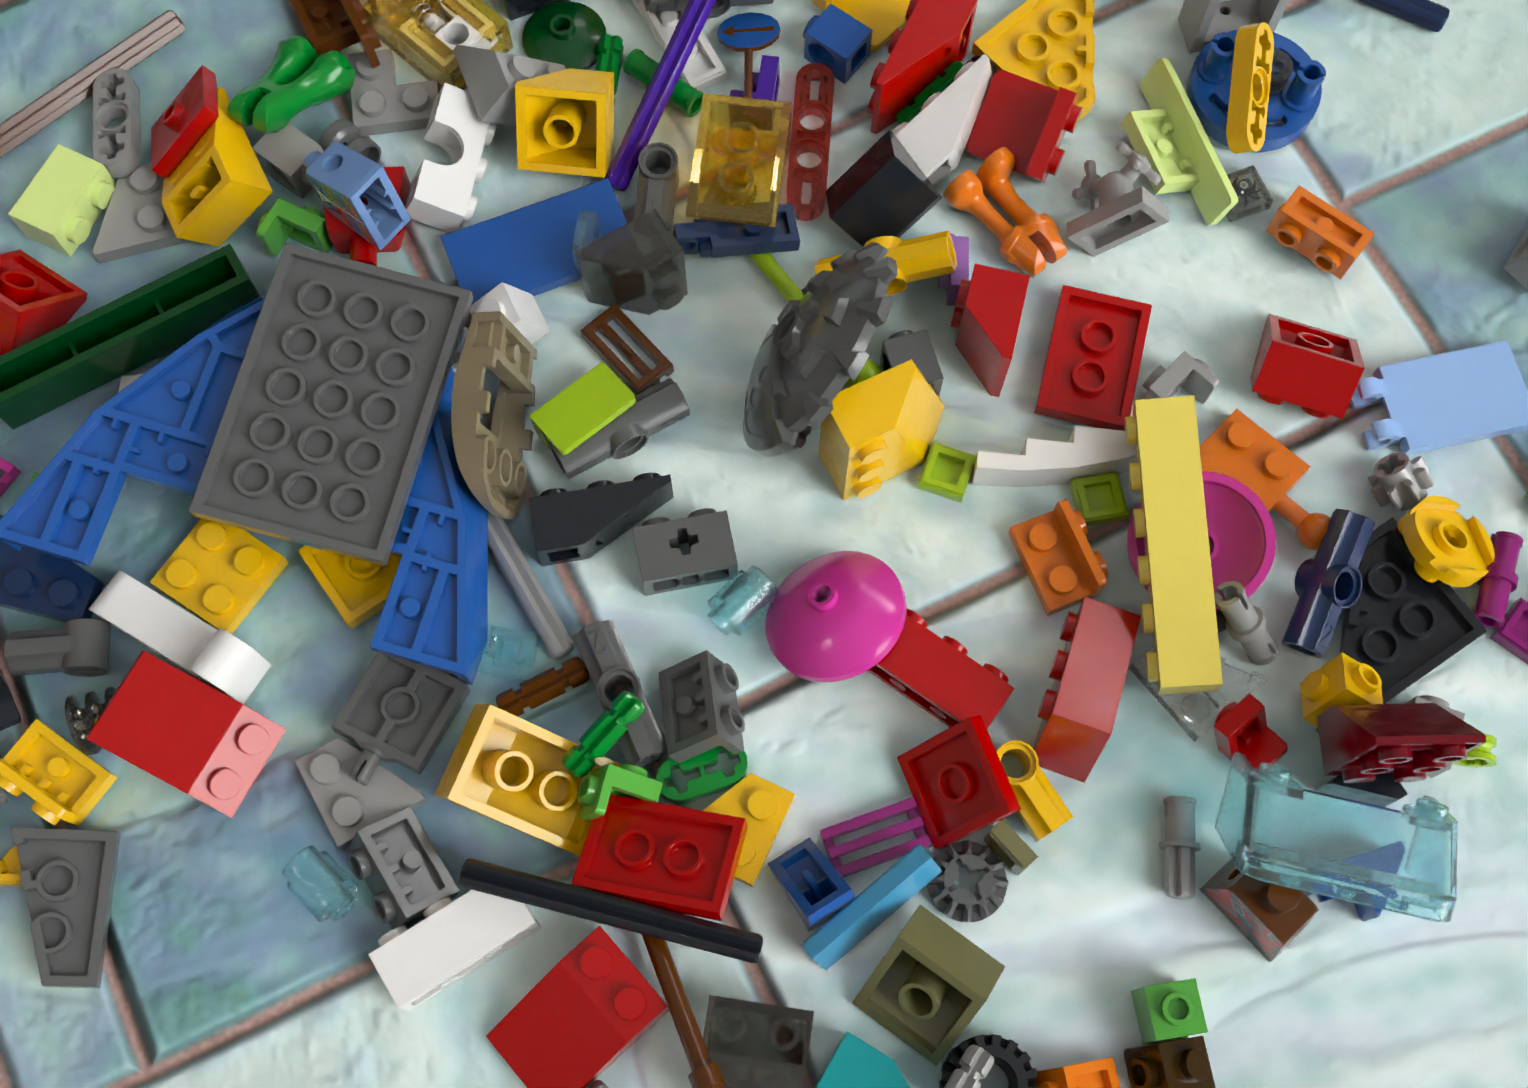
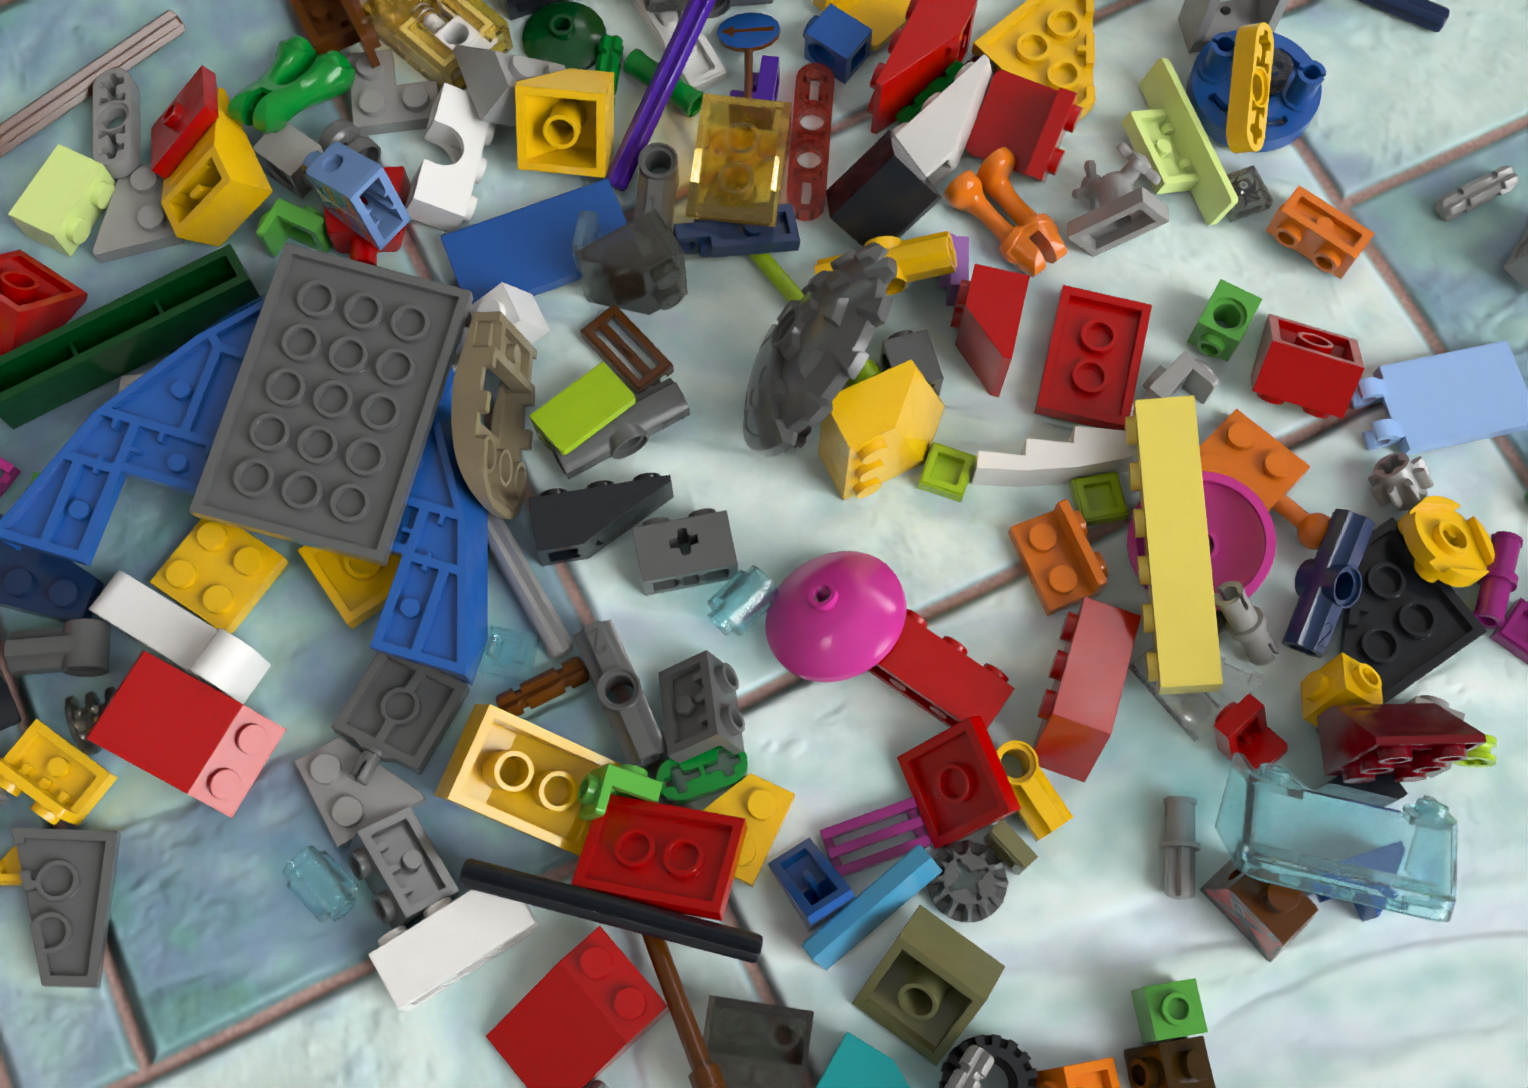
green axle [562,691,645,777] -> none
none -> bright green brick [1187,279,1262,362]
none -> light grey axle [1434,166,1519,221]

